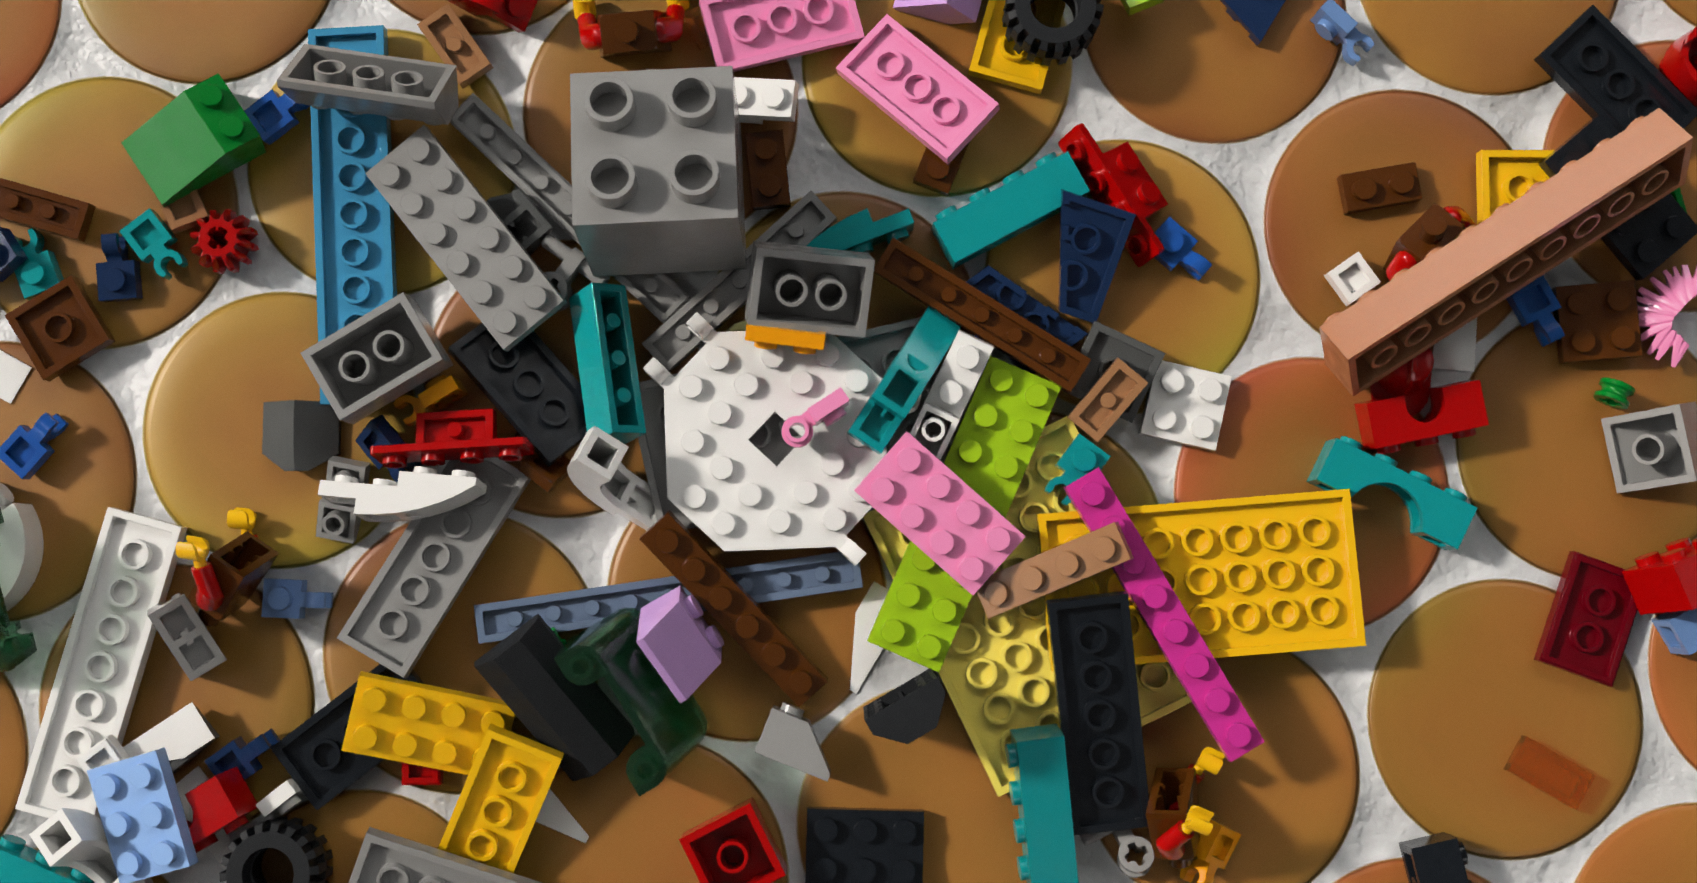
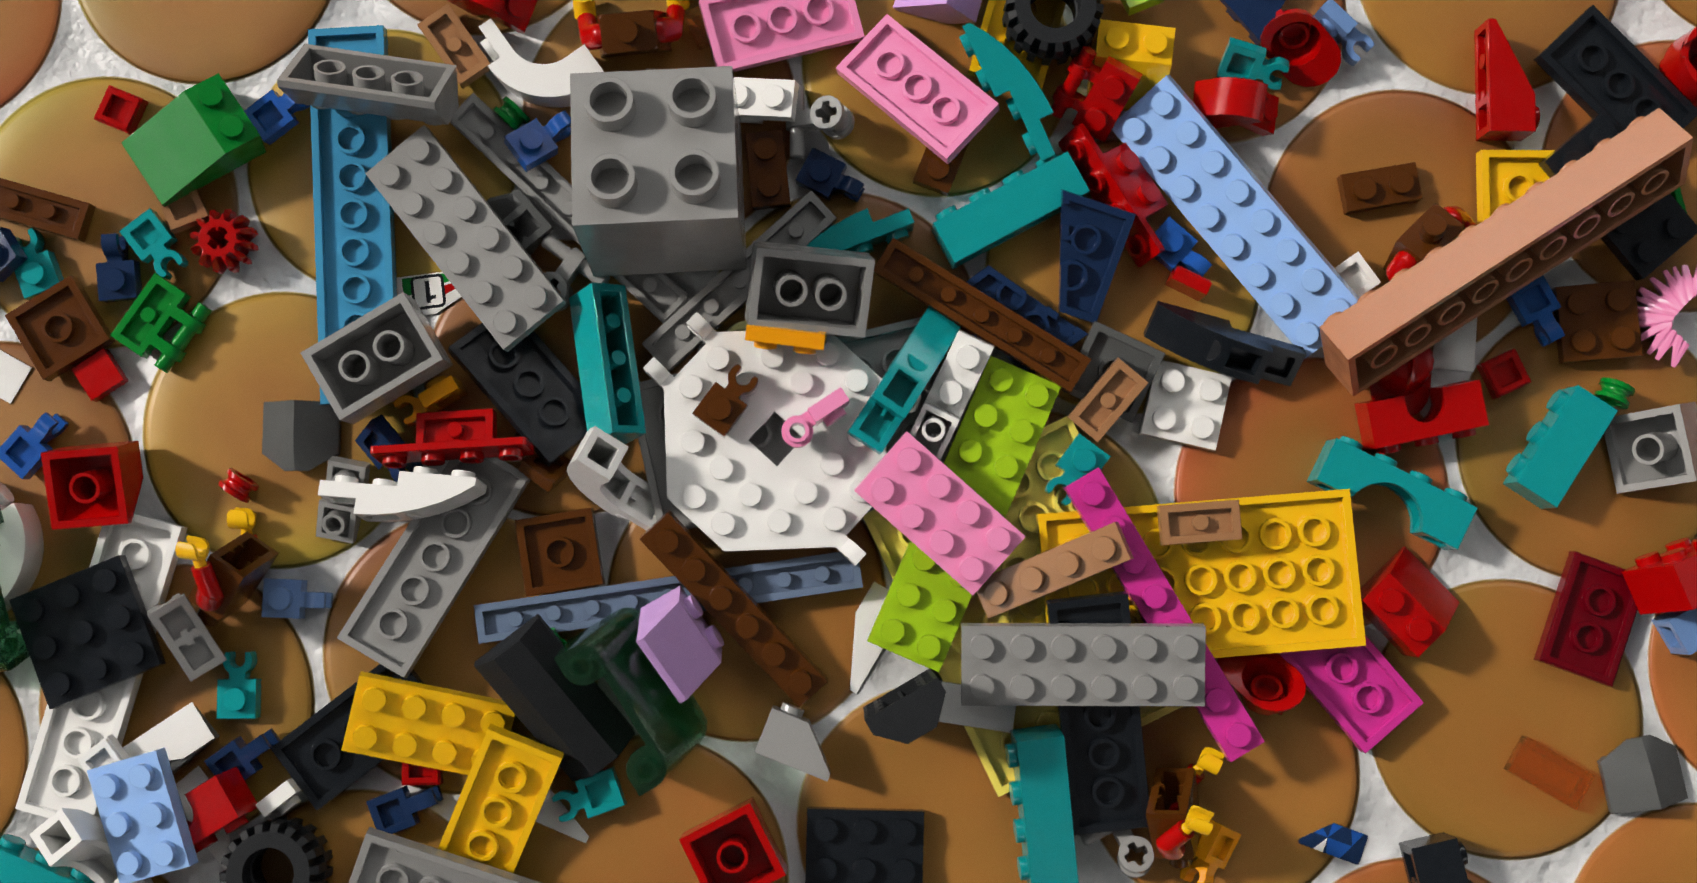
none -> black plate [9,555,166,709]
none -> red slope [41,441,143,530]
none -> red tile [71,348,129,402]
none -> red tile [93,85,148,135]
none -> green plate [110,273,212,373]
none -> teal plate [216,651,262,719]
none -> red bush [218,468,259,503]
none -> dark blue plate [366,785,444,834]
none -> sticker [397,272,462,315]
none -> white arch [479,18,604,108]
none -> green bush [493,96,531,130]
none -> blue plate [504,110,571,172]
none -> reddish brown plate [515,508,605,597]
none -> teal plate [552,766,627,822]
none -> reddish brown plate [692,364,758,438]
none -> light grey piece [786,84,855,160]
none -> dark blue plate [795,147,865,203]
none -> white tile [938,681,1016,733]
none -> teal slope [959,23,1055,161]
none -> light grey plate [961,623,1206,706]
none -> red plate [1051,46,1143,142]
none -> yellow slope [1086,19,1176,111]
none -> light blue plate [1112,75,1359,359]
none -> black slope [1143,301,1306,386]
none -> medium nougat plate [1157,499,1242,545]
none -> red tile [1165,266,1212,301]
none -> red brick [1193,77,1279,136]
none -> teal plate [1216,37,1290,90]
none -> red piece [1217,653,1306,716]
none -> red piece [1260,8,1341,87]
none -> dark pink plate [1278,635,1424,754]
none -> dark blue sticker [1298,823,1368,865]
none -> red slope [1360,546,1460,657]
none -> red slope [1474,18,1540,141]
none -> red tile [1476,348,1532,400]
none -> teal brick [1503,385,1618,509]
none -> dark grey slope [1597,735,1688,814]

